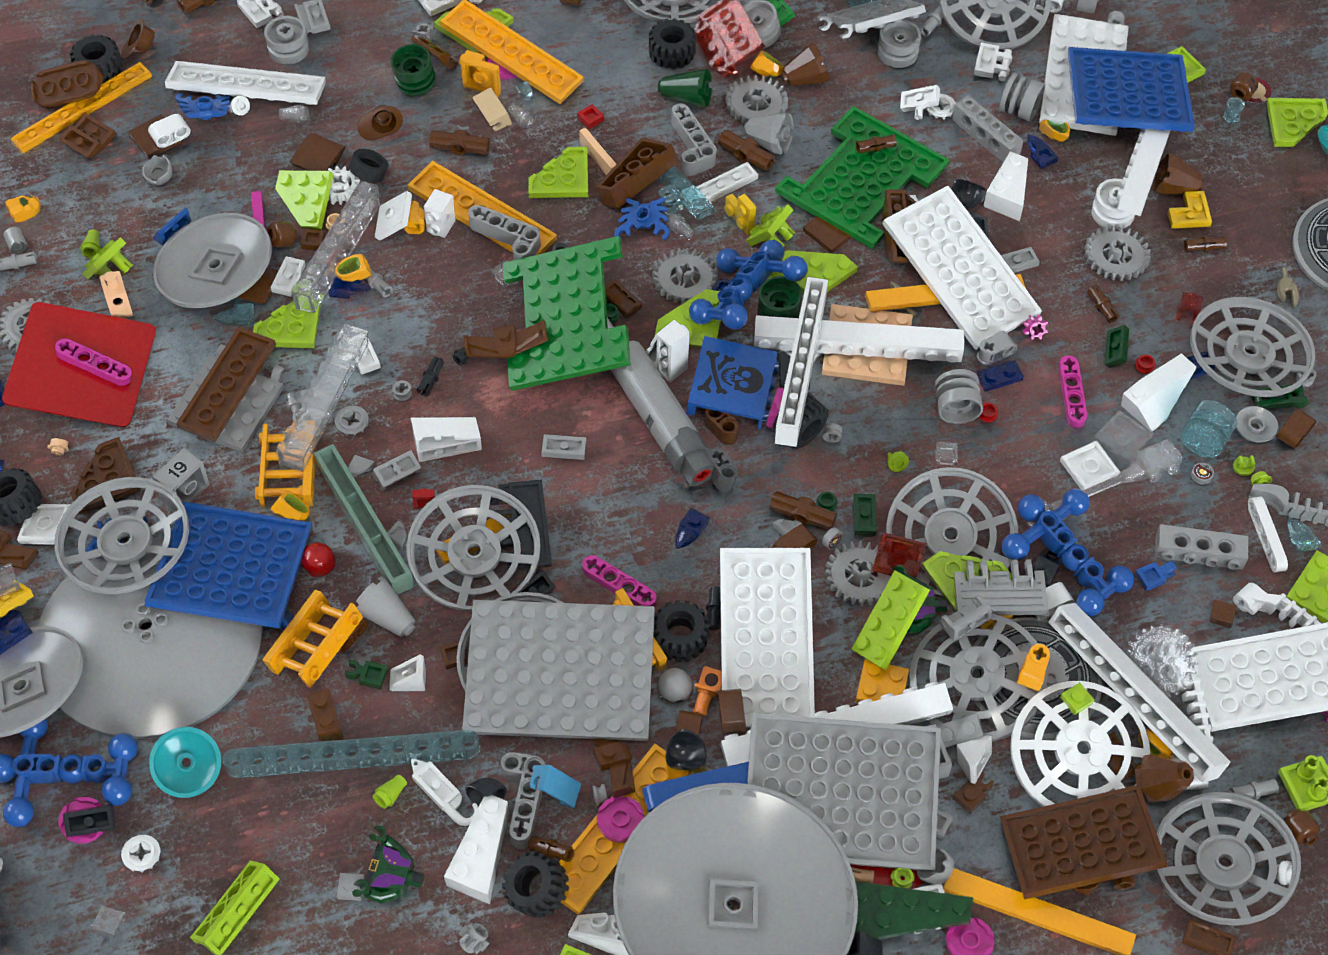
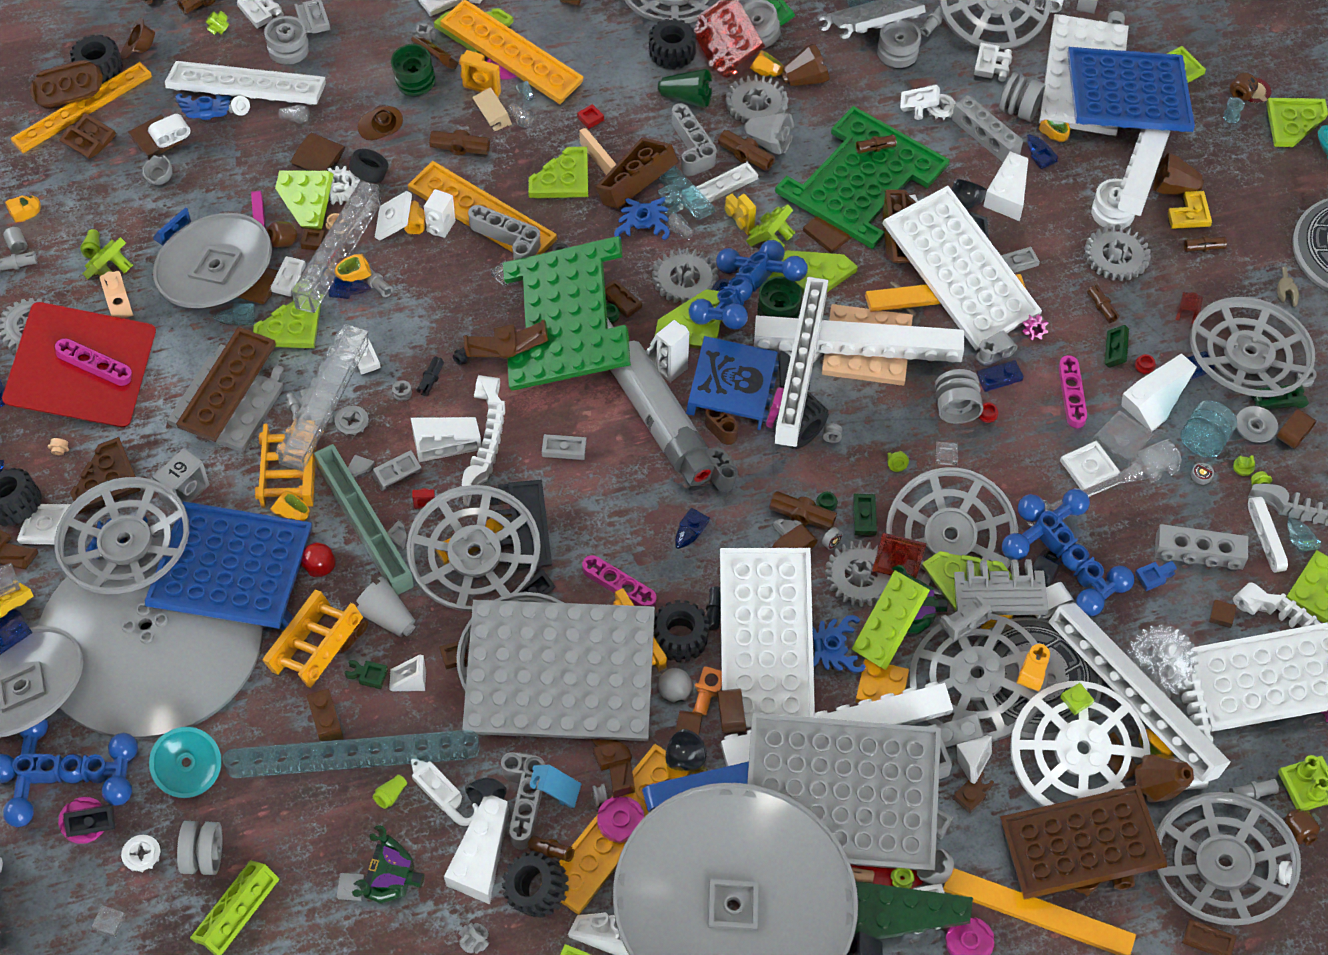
none -> light grey wheel [177,821,222,875]
none -> lime gear [206,11,229,35]
none -> white piece [462,375,506,506]
none -> blue animal [812,615,866,674]

